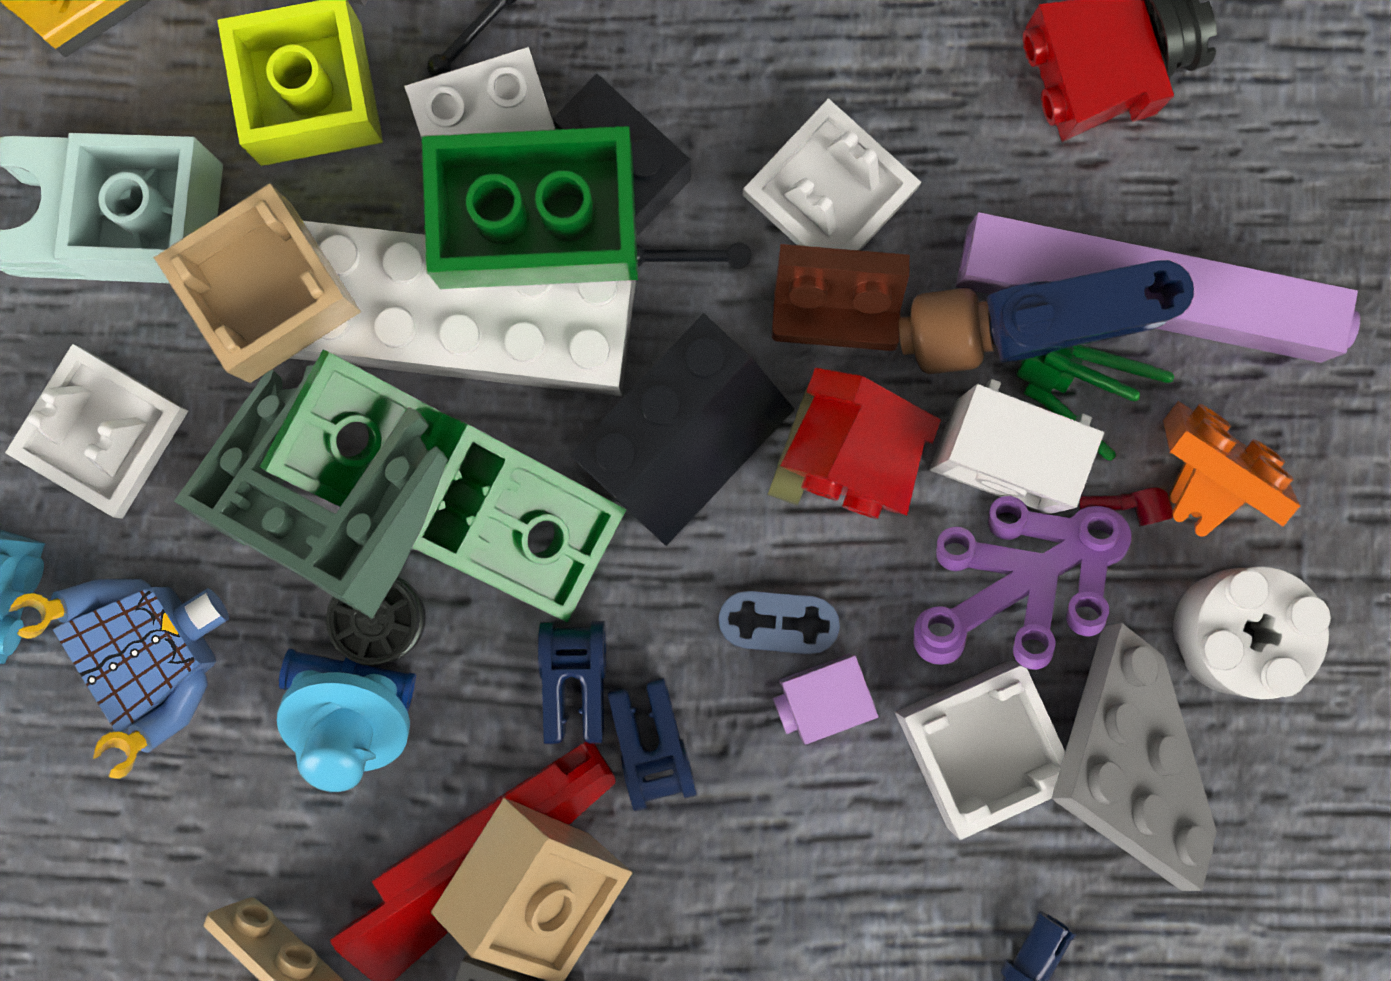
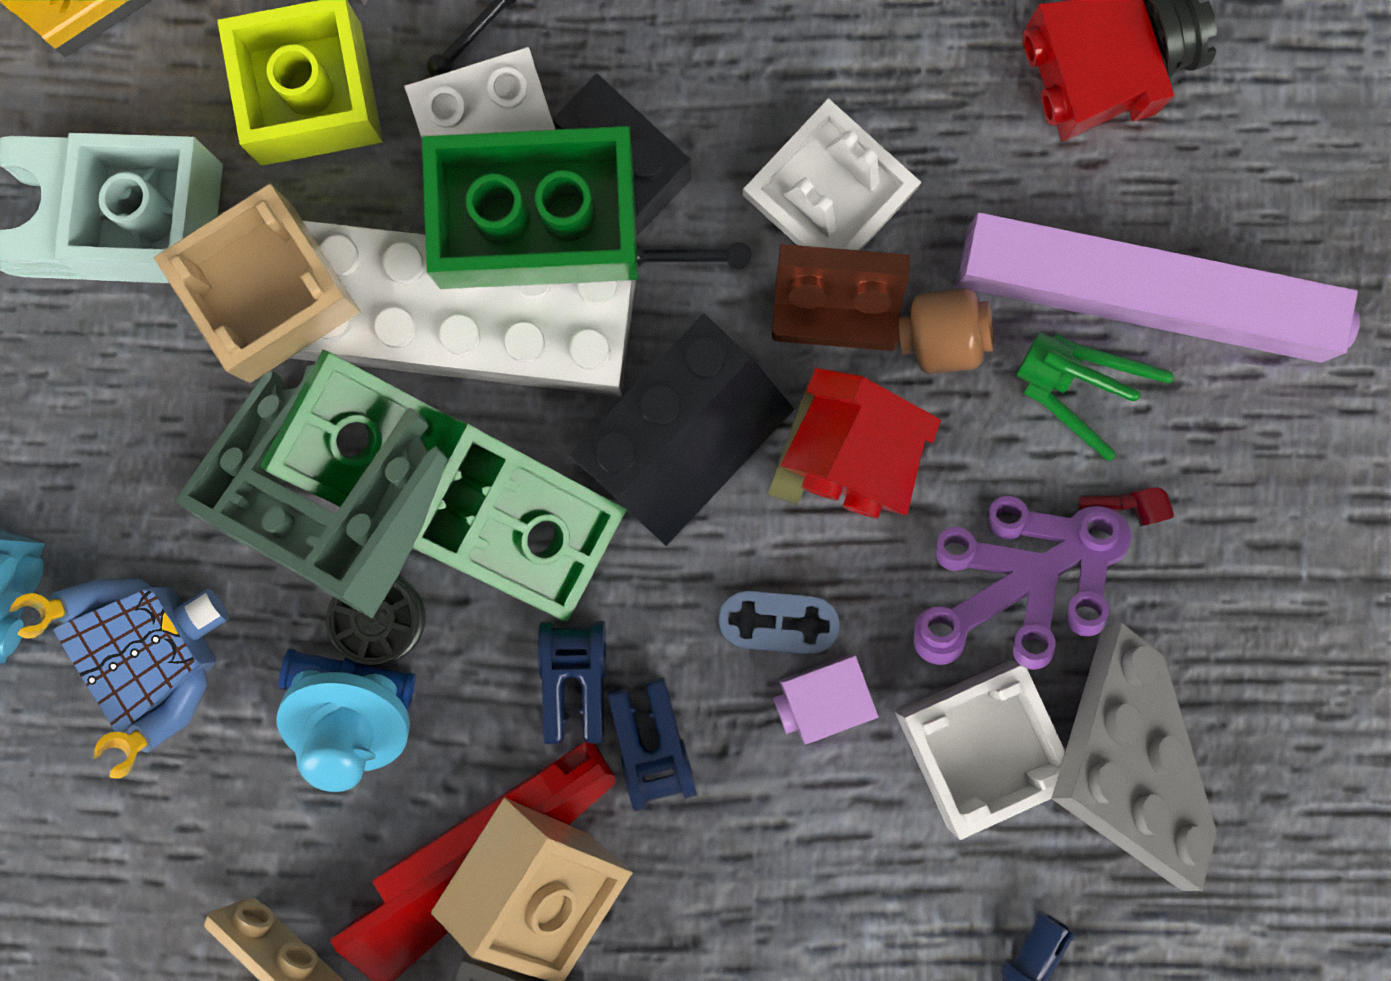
white plate [5,344,188,519] -> none
white container [929,379,1104,514] -> none
dark blue piece [987,260,1194,362] -> none
orange plate [1163,401,1300,537] -> none
white brick [1173,567,1331,699] -> none

